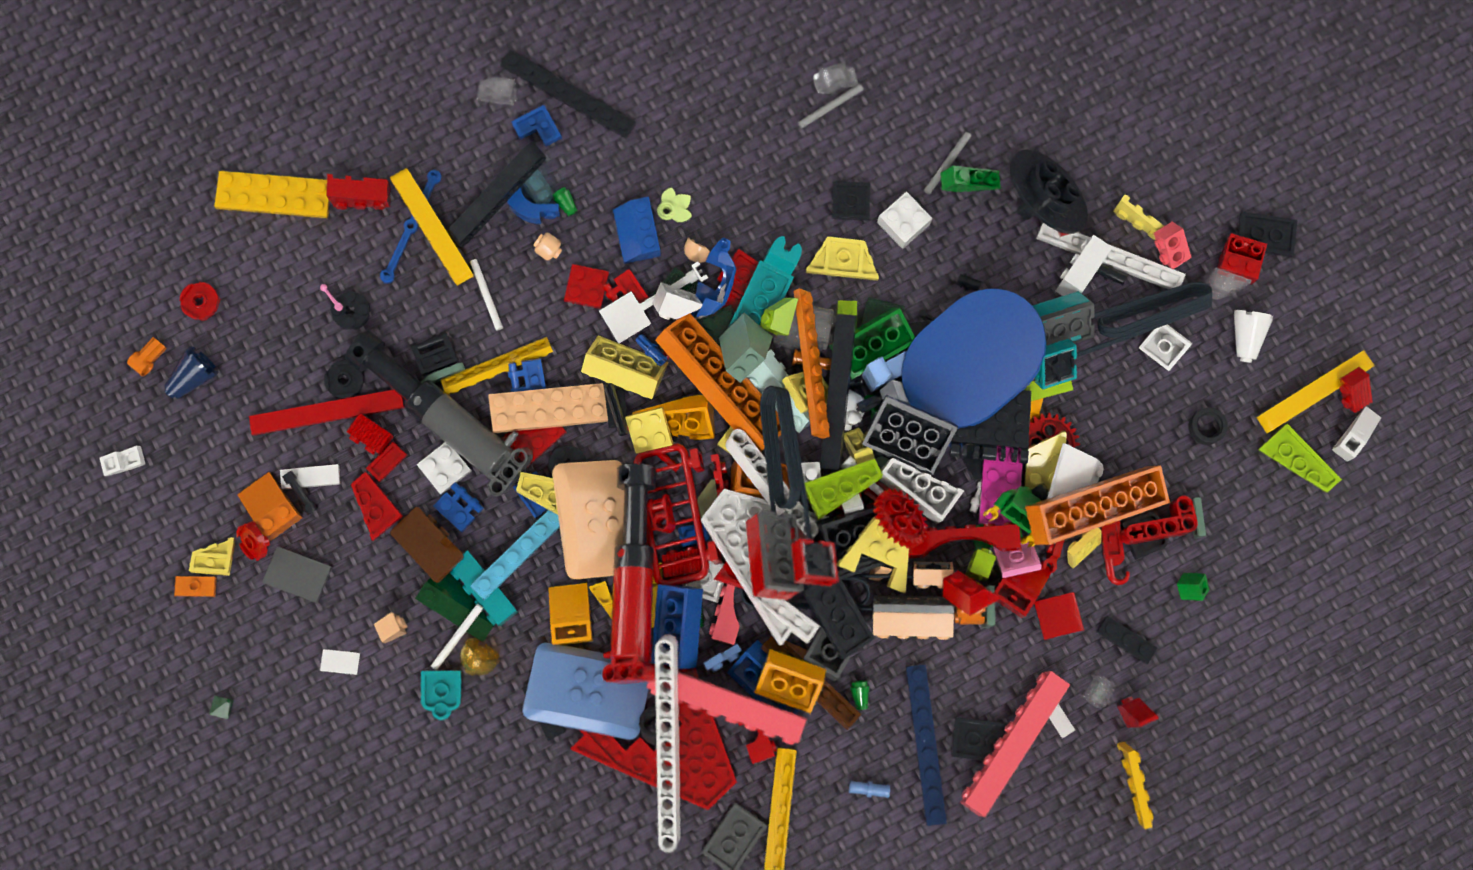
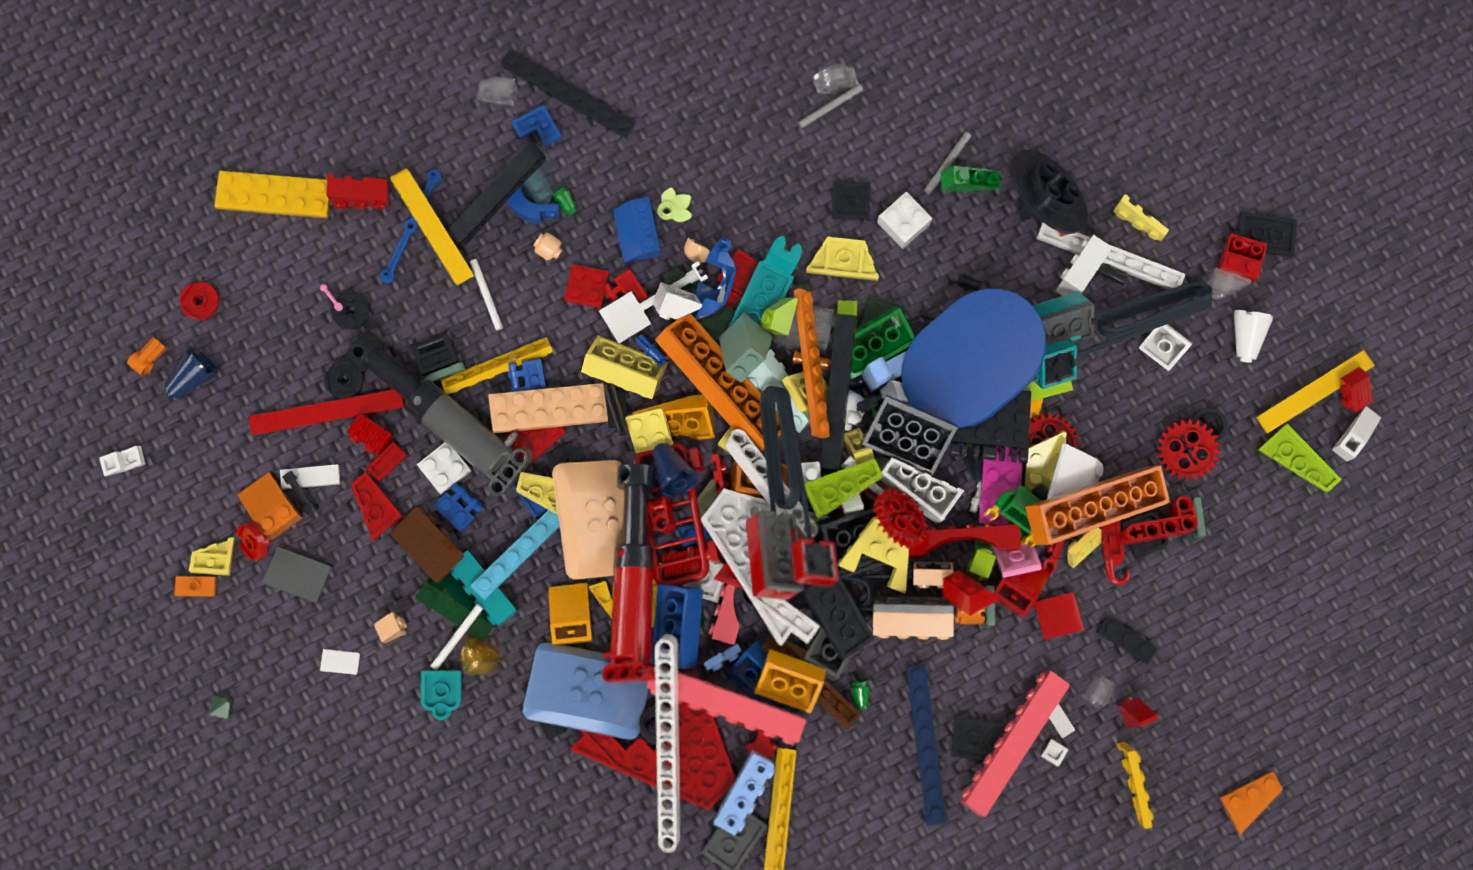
medium blue pin [849,780,890,798] -> none
light nougat piece [868,566,892,581] -> none
coral brick [1154,222,1191,269] -> none
green panel [1177,573,1210,601] -> none
none -> dark blue cone [652,443,698,498]
none -> light blue brick [713,750,775,835]
none -> white tile [1041,739,1068,767]
none -> red gear [1157,418,1222,481]
none -> orange wing [1220,771,1283,834]

